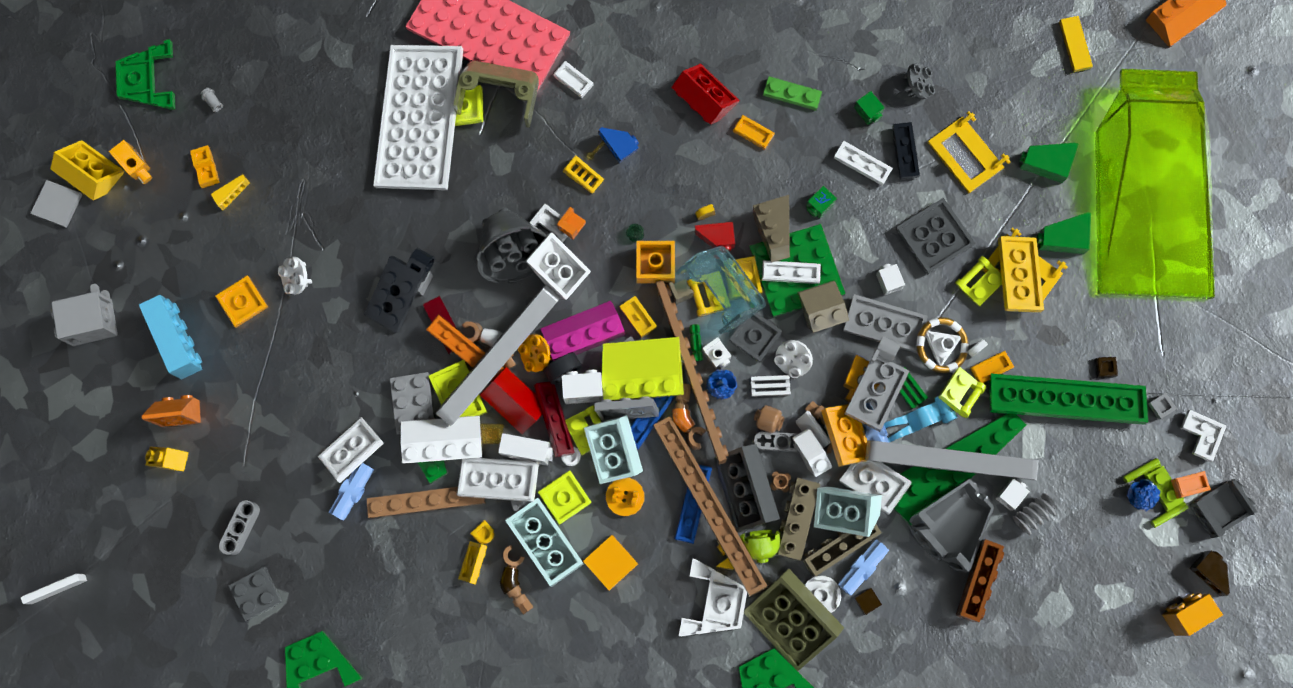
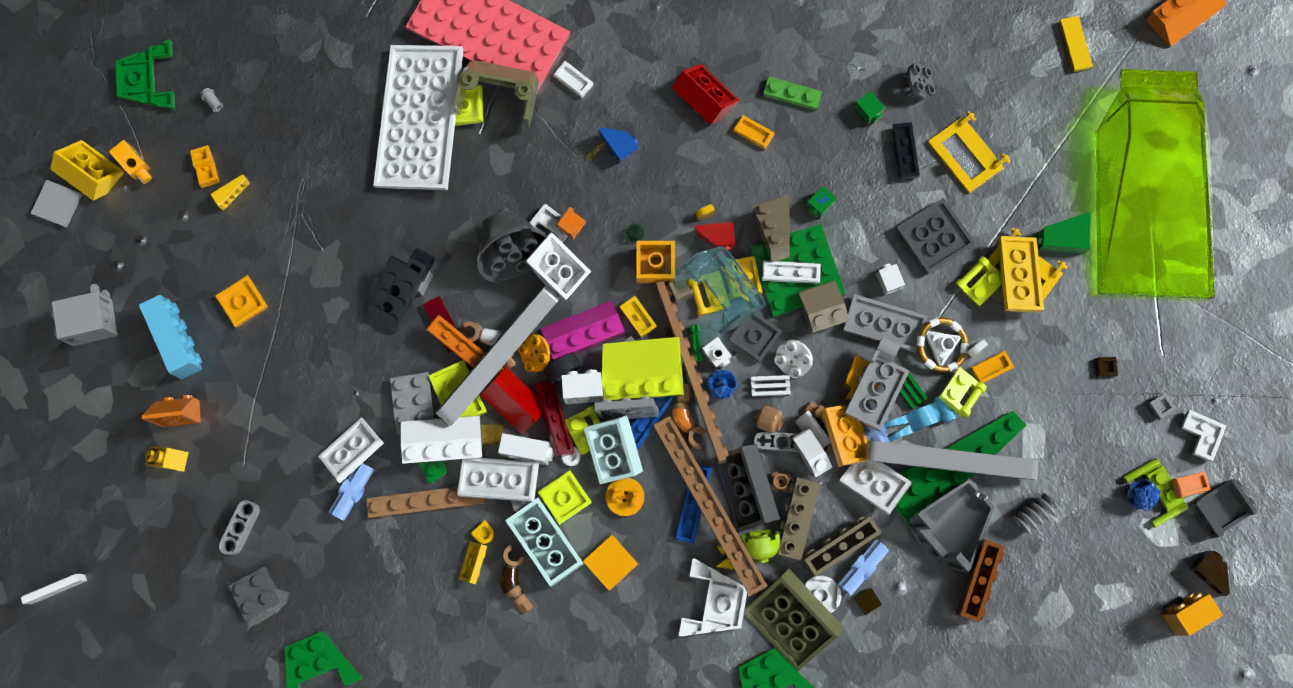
white plate [278,257,312,295] -> none
yellow slope [562,155,604,194] -> none
light aqua slope [814,487,882,537] -> none
white plate [834,141,893,186] -> none
green plate [989,373,1148,425] -> none
white brick [995,479,1030,511] -> none
green slope [1019,143,1079,183] -> none

